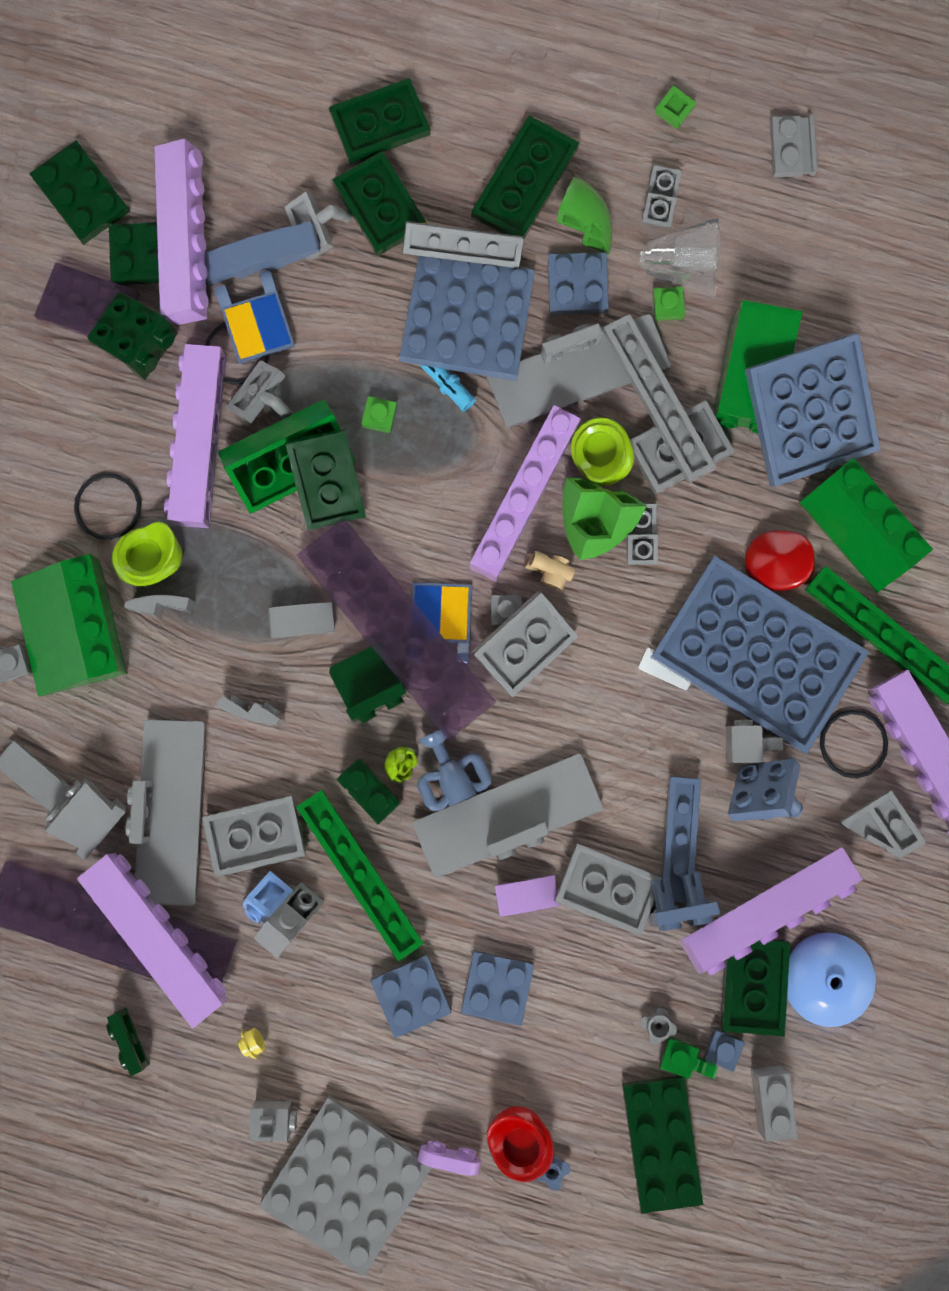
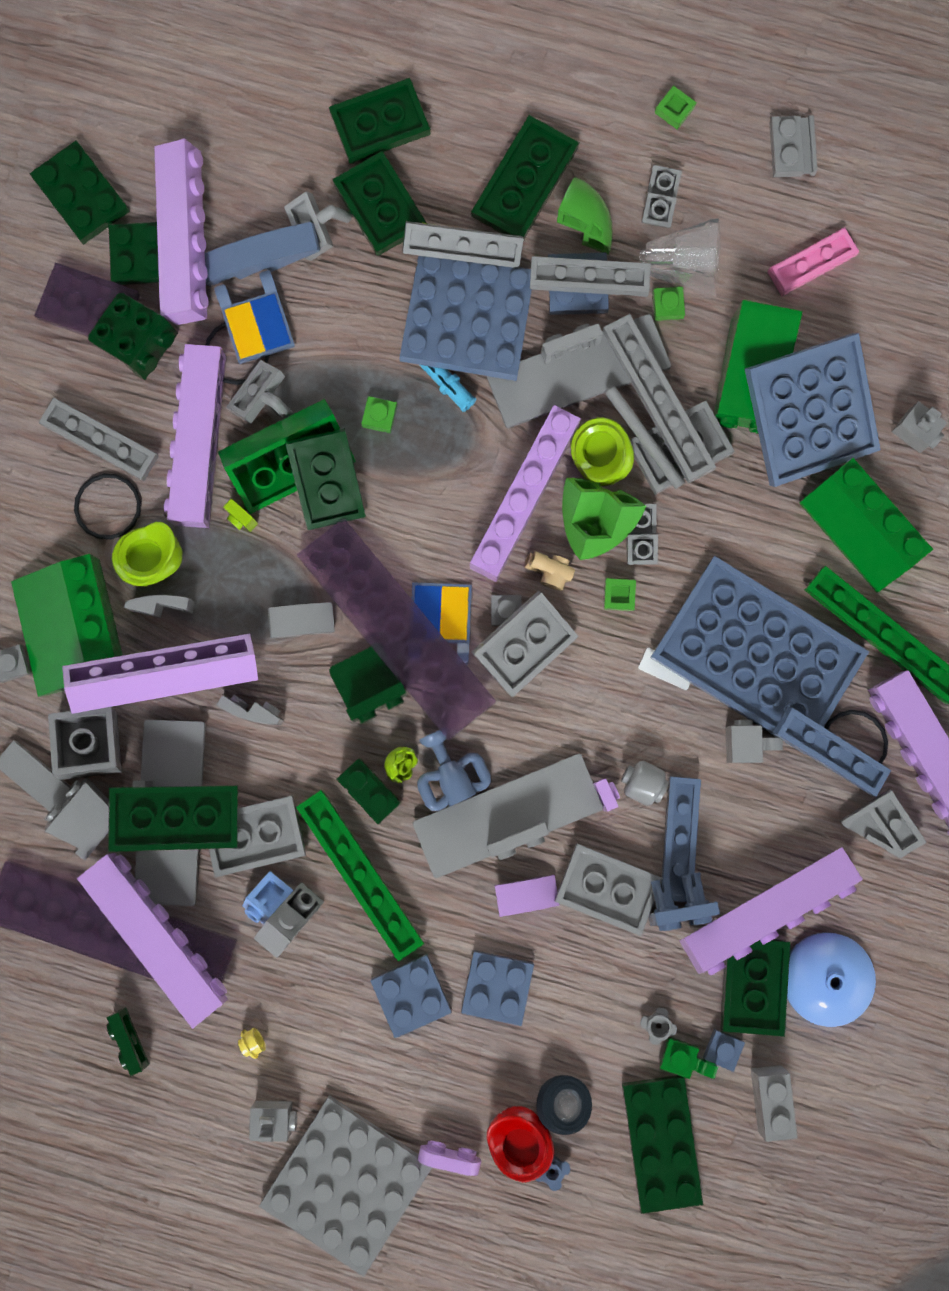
sand blue plate [728,758,804,821] -> none
red piece [745,530,815,590] -> none
none -> light grey plate [38,397,159,481]
none -> light grey brick [48,707,122,780]
none -> lavender brick [63,634,258,714]
none -> dark green plate [108,785,238,852]
none -> lime plate [223,499,258,532]
none -> light grey plate [530,256,651,297]
none -> black wheel [536,1075,592,1135]
none -> lavender plate [593,778,620,812]
none -> bright green plate [603,578,636,611]
none -> light grey bar [606,387,686,489]
none -> light grey head [621,761,669,806]
none -> bright pink tile [767,227,859,296]
none -> sand blue plate [773,707,891,797]
none -> light grey brick [892,401,947,453]

